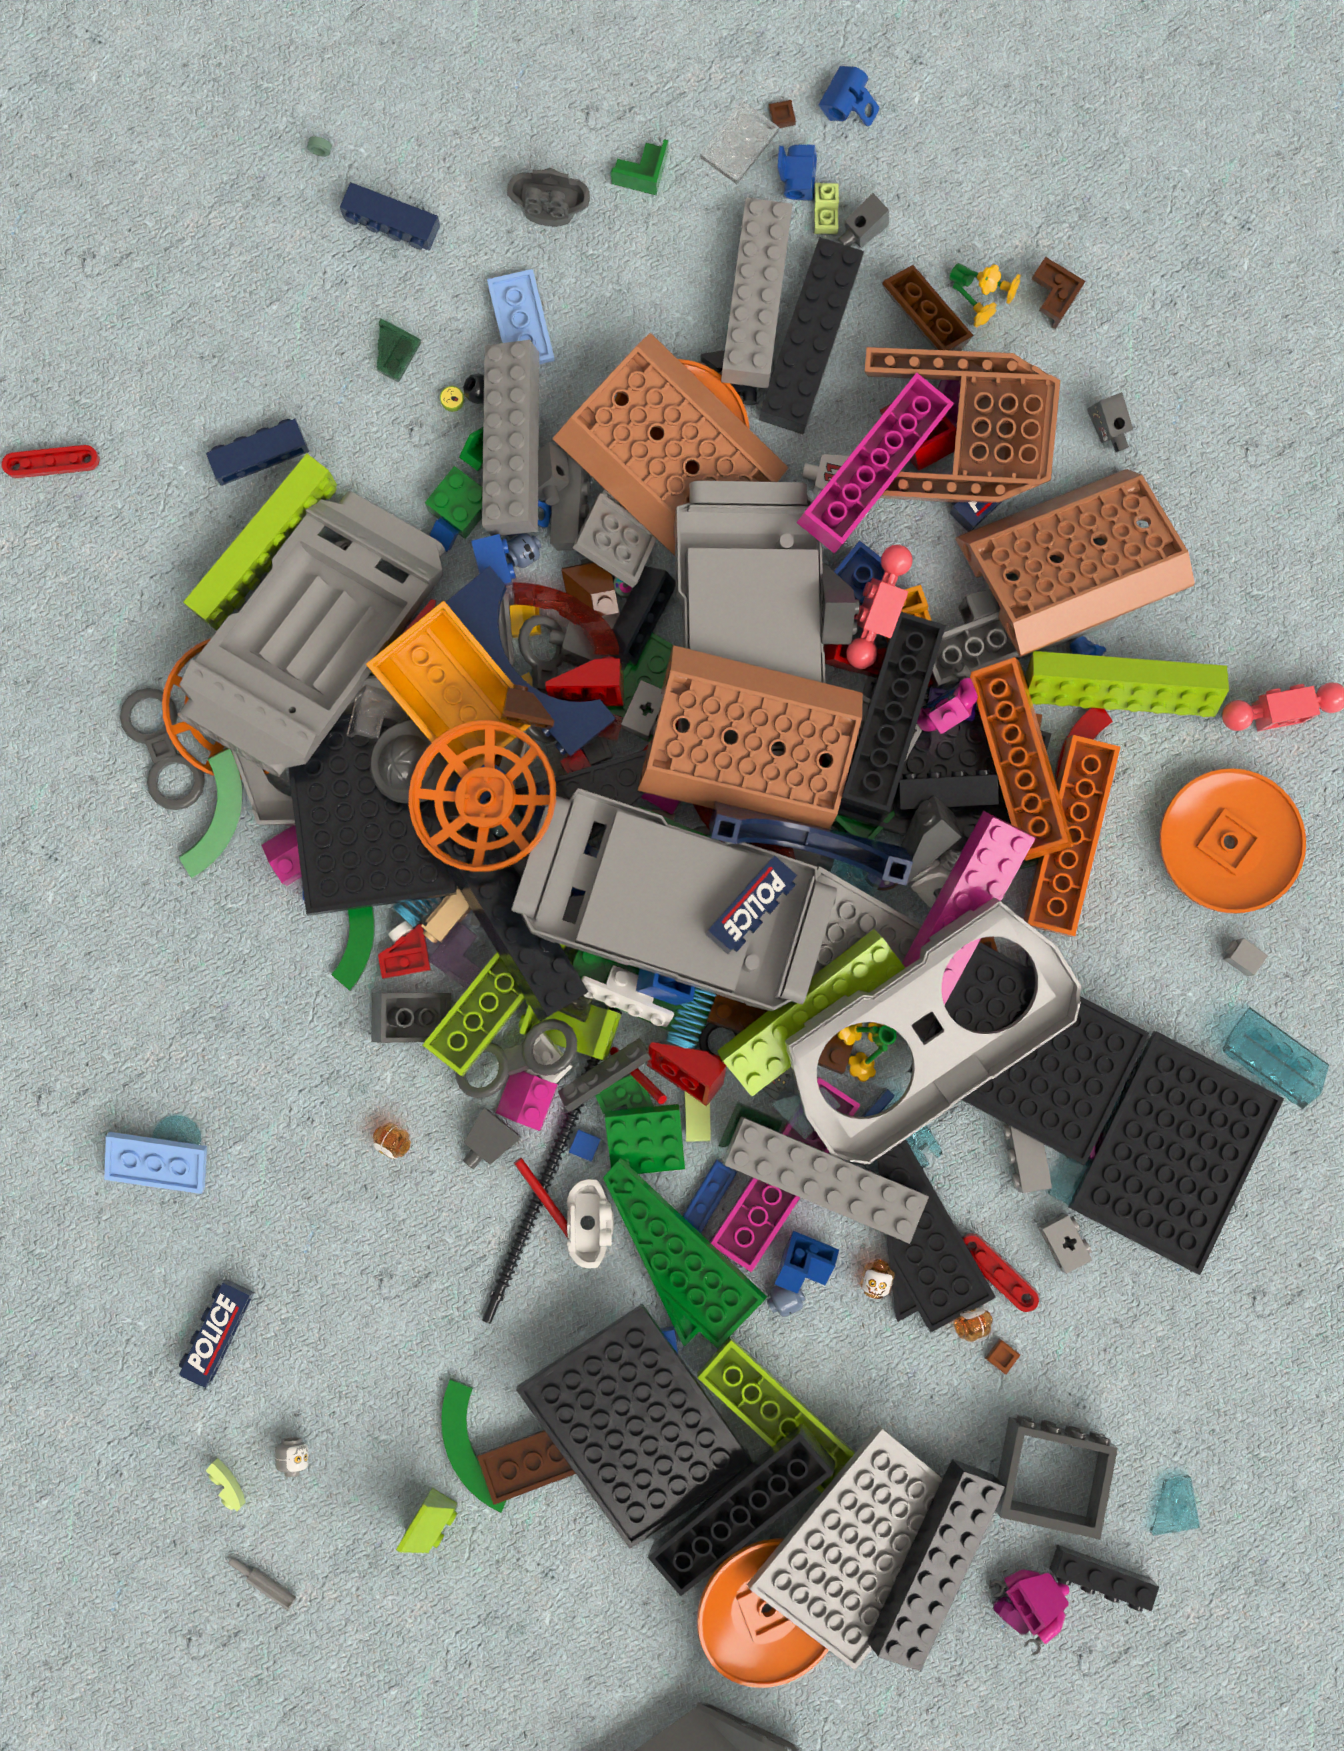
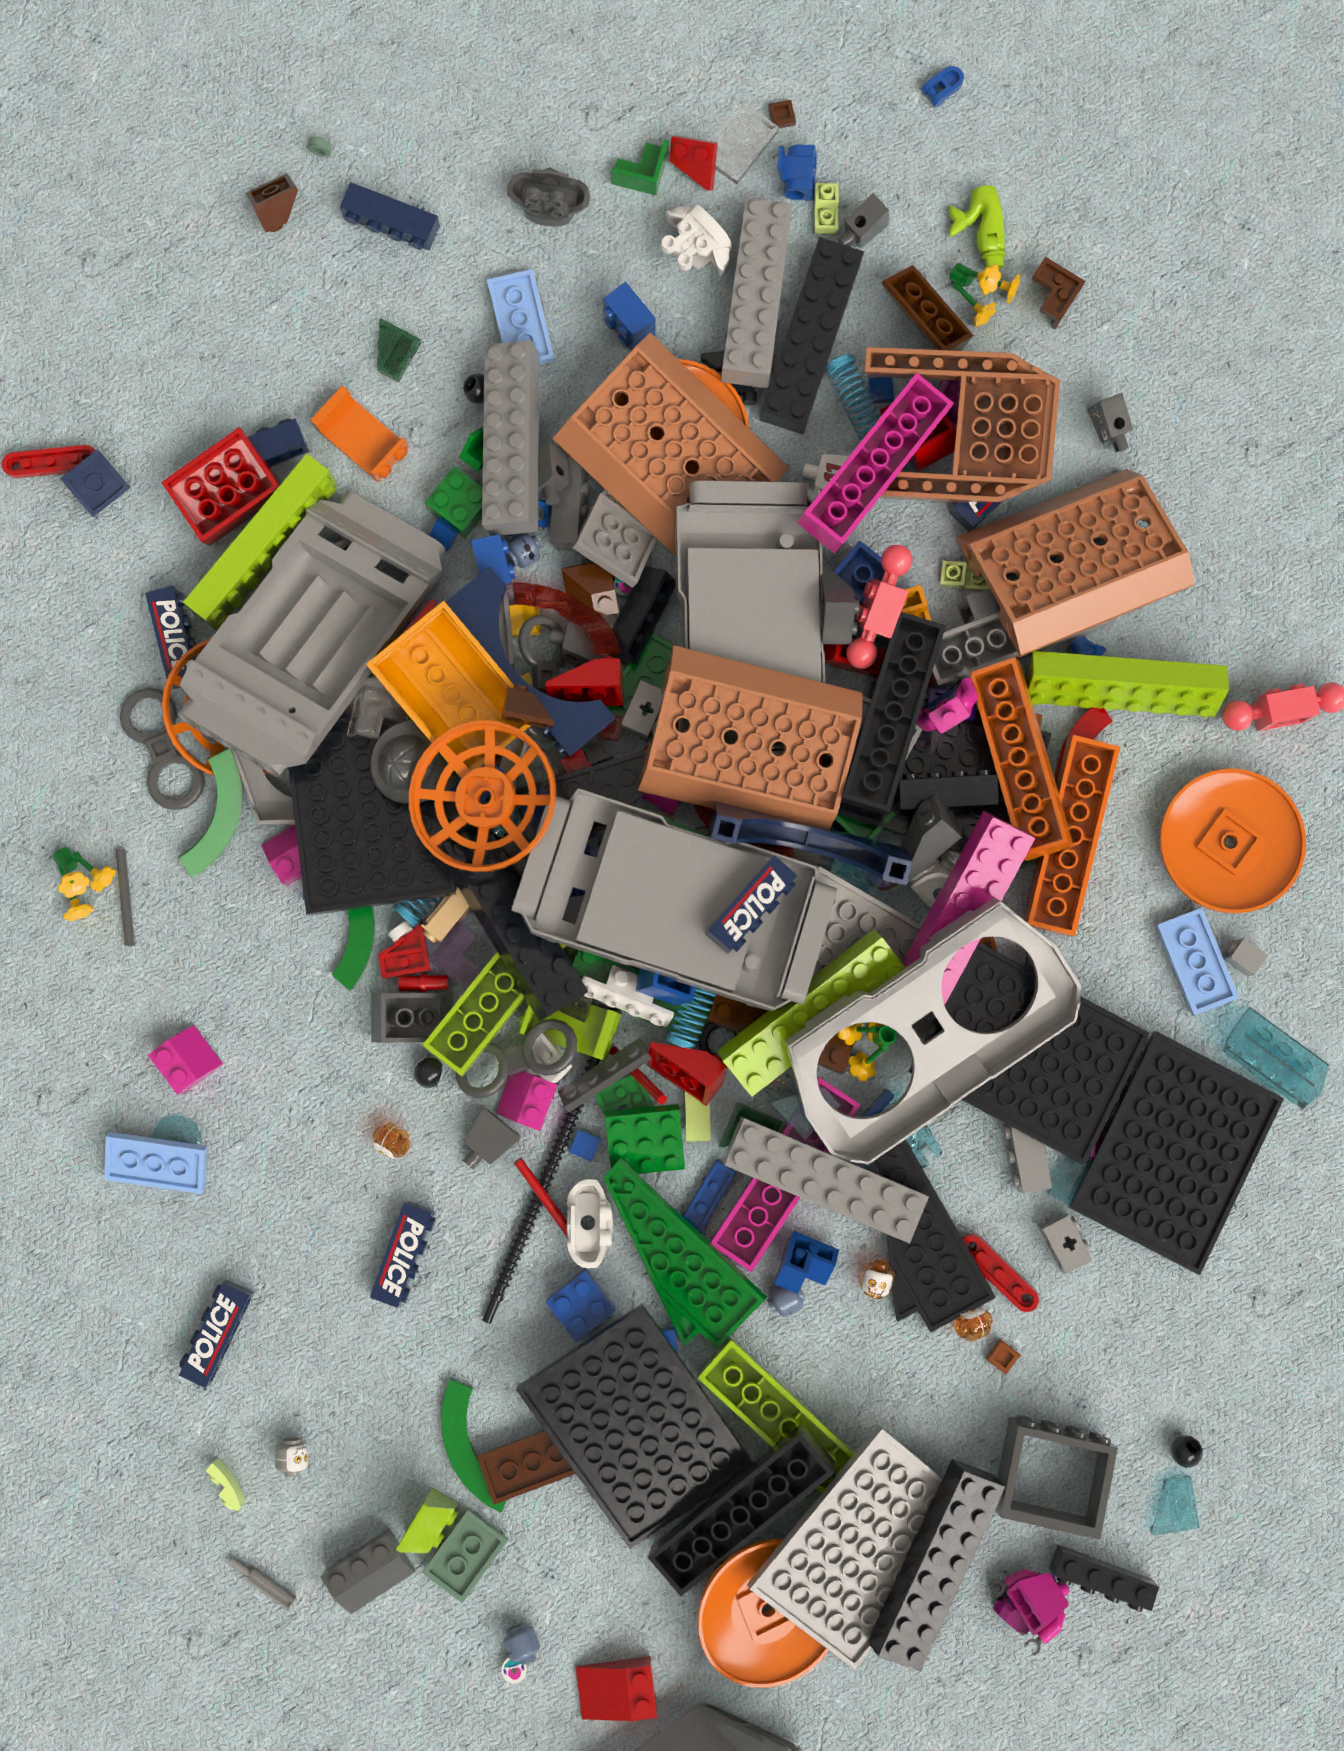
light yellow tile [440,386,464,412] -> none
blue piece [818,66,879,126] -> none
none -> yellow plant [53,847,116,921]
none -> dark blue plate [60,449,130,517]
none -> dark grey piece [116,849,135,946]
none -> dark blue brick [145,586,197,689]
none -> dark pink slope [148,1025,223,1094]
none -> red slope [161,427,282,546]
none -> reddish brown slope [246,173,298,233]
none -> orange panel [310,386,409,482]
none -> dark grey slope [321,1528,415,1614]
none -> dark blue brick [369,1201,436,1308]
none -> red pin [398,973,448,993]
none -> black piece [413,1057,443,1088]
none -> sand green plate [422,1508,508,1603]
none -> tile [501,1656,527,1683]
none -> sand blue head [503,1623,540,1665]
none -> blue brick [546,1268,616,1342]
none -> red slope [576,1656,657,1721]
none -> blue brick [603,282,656,350]
none -> white piece [661,204,732,276]
none -> red wing [669,135,718,191]
none -> medium azure piece [826,354,881,440]
none -> blue plate [868,377,895,404]
none -> blue plate [921,66,964,108]
none -> yellowish green slope [940,561,990,591]
none -> lime piece [948,185,1006,269]
none -> light blue plate [1155,908,1239,1016]
none -> black piece [1170,1435,1203,1468]

